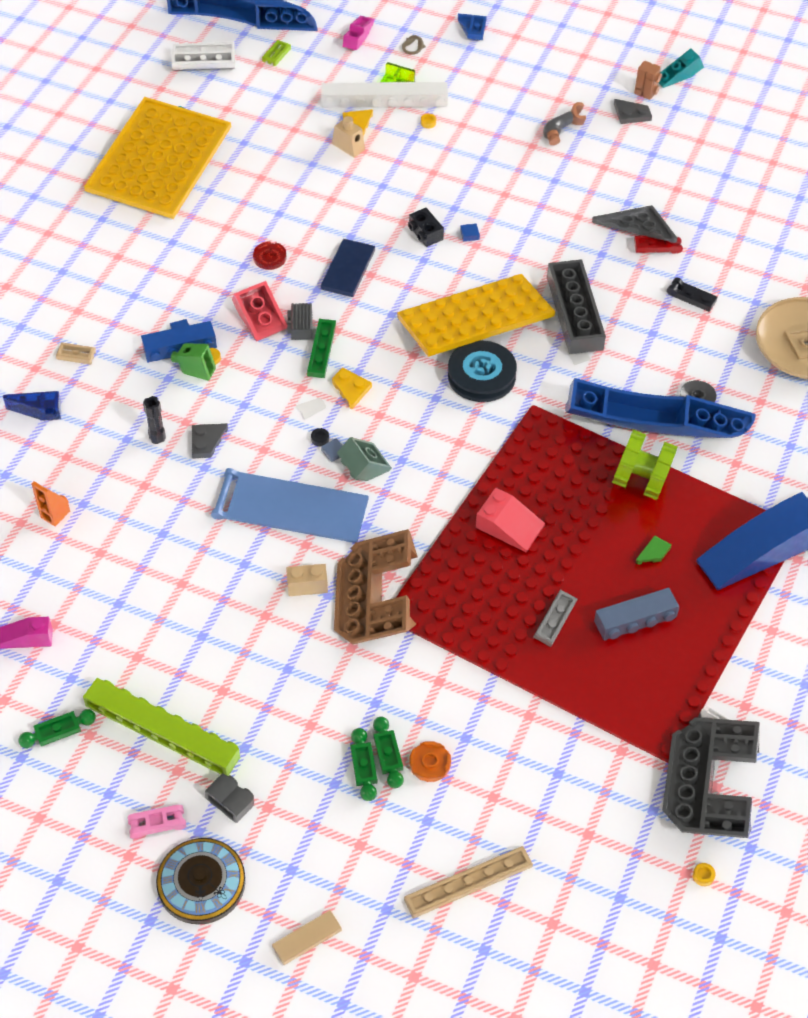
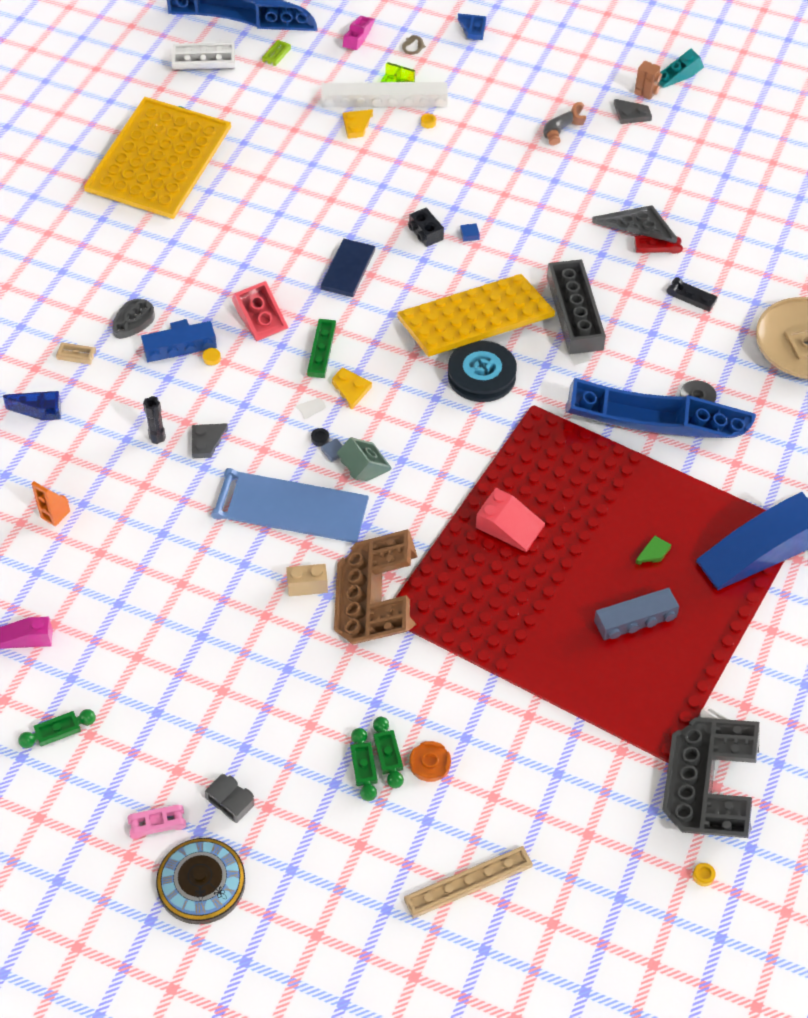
lime brick [83,678,240,776] -> none
bright green torso [171,343,216,381] -> none
clear red tile [253,241,287,270] -> none
tan tile [272,910,342,965] -> none
dark grey brick [287,303,313,340] -> none
tan torso [332,116,365,158] -> none
light grey tile [534,589,578,647] -> none
lime piece [612,430,678,500] -> none
none -> dark grey piece [112,299,155,339]

